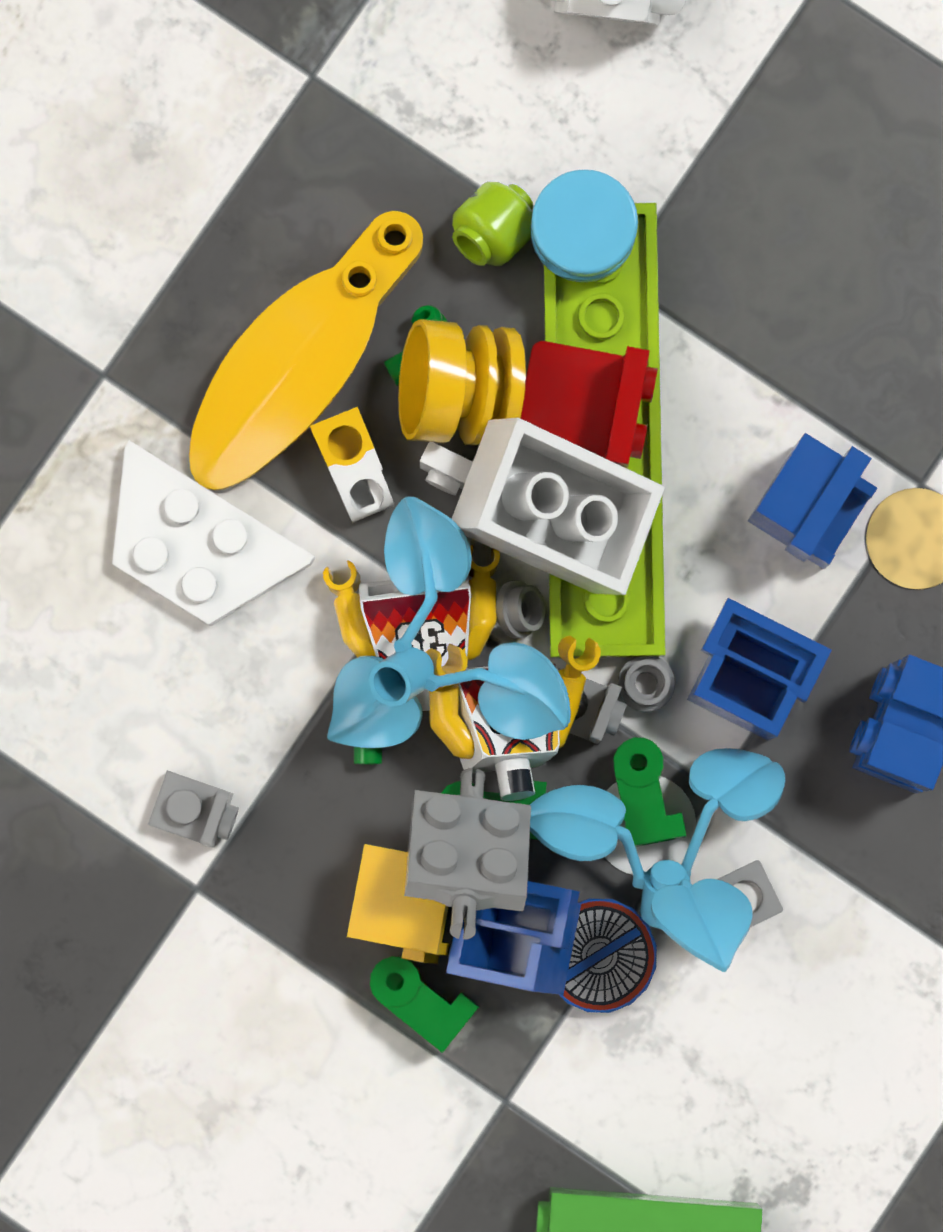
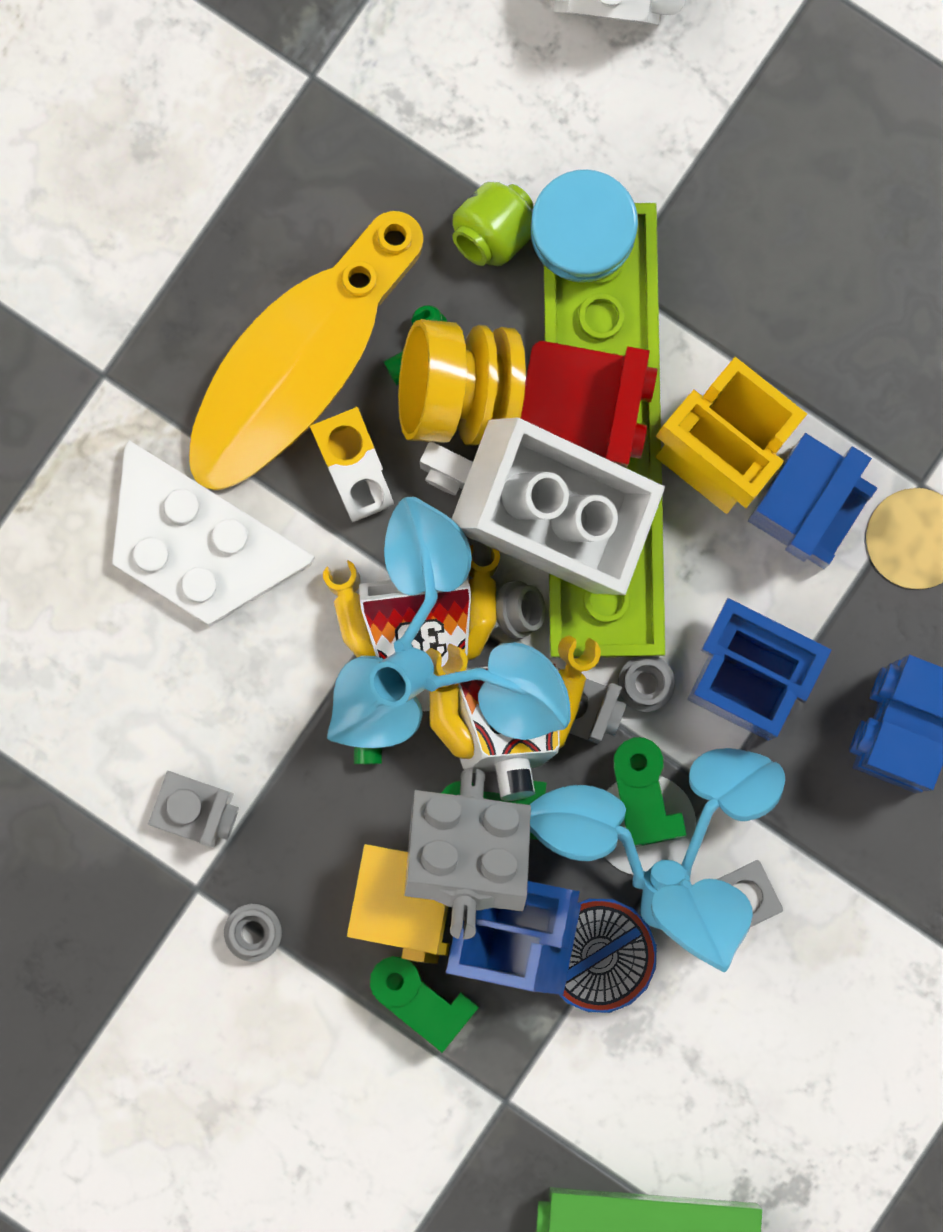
none -> light grey plate [224,904,282,962]
none -> yellow plate [655,357,807,514]

